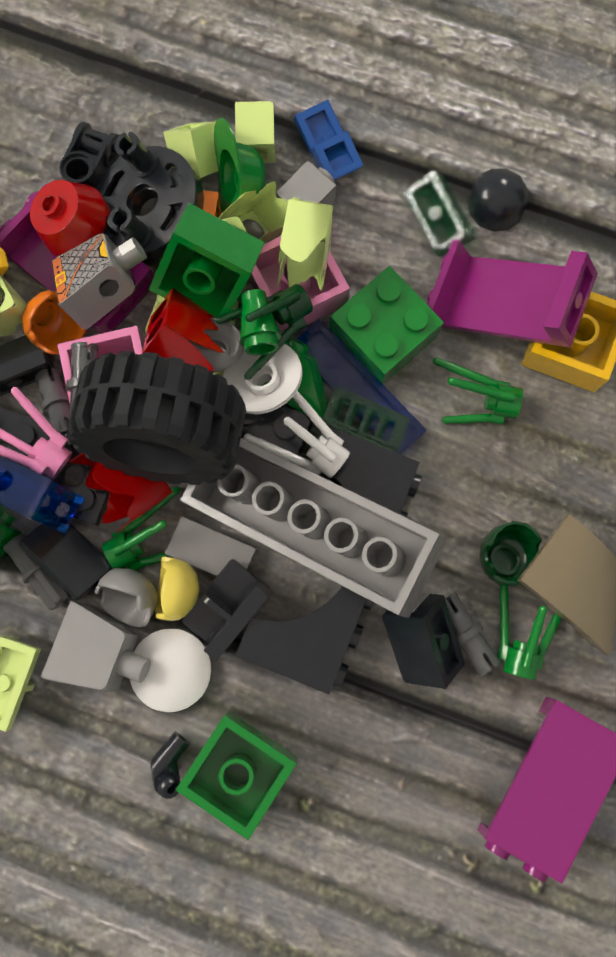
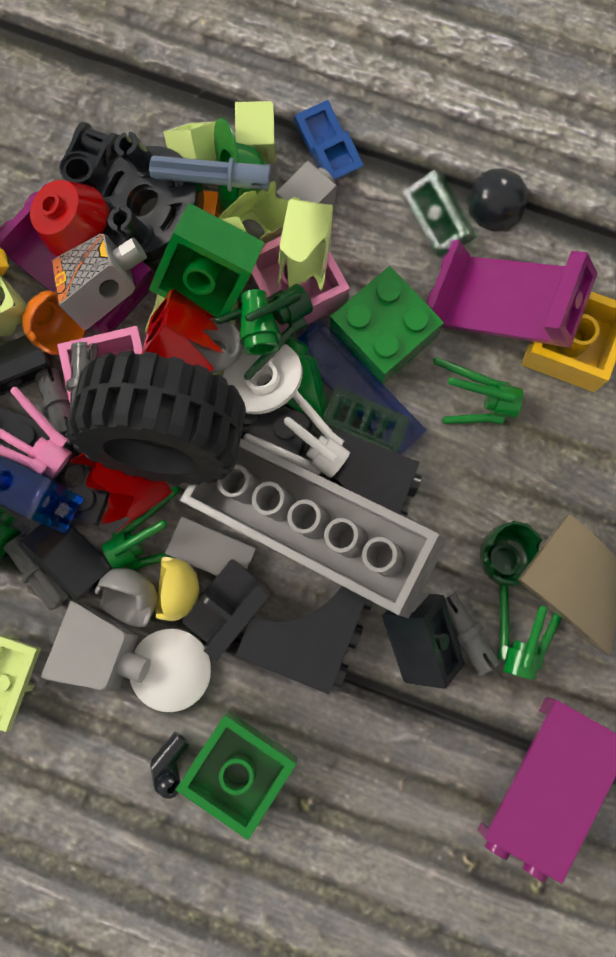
none -> sand blue axle [149,155,271,192]

